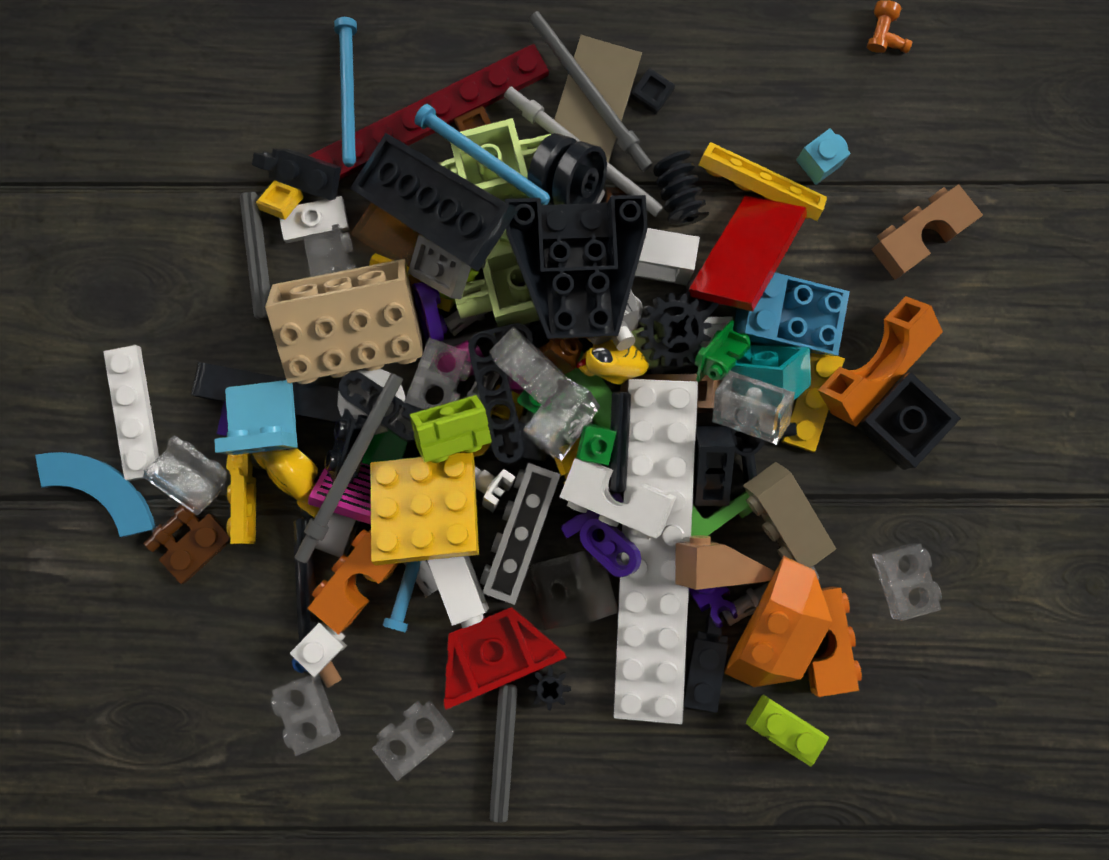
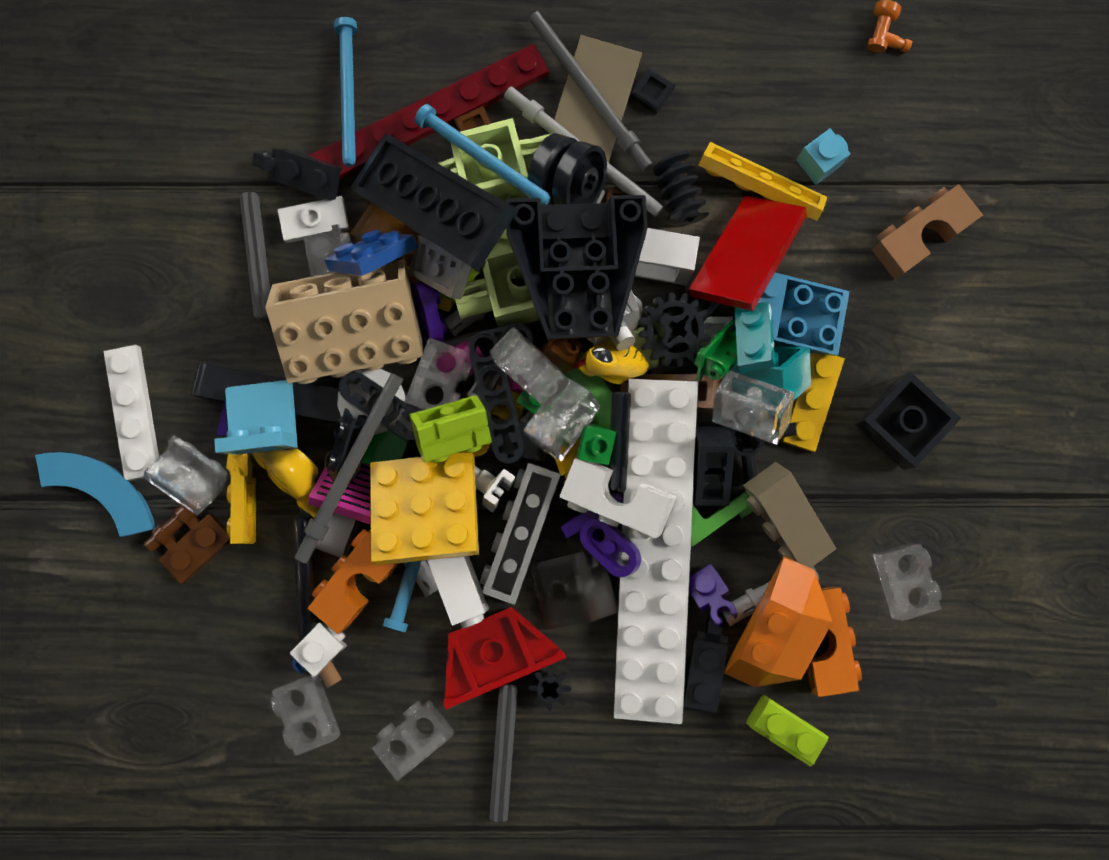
yellow tile [256,180,304,220] -> none
medium nougat slope [675,535,775,590] -> none
orange arch [818,296,943,427] -> none
none -> blue plate [324,230,418,276]
none -> teal plate [735,301,776,373]

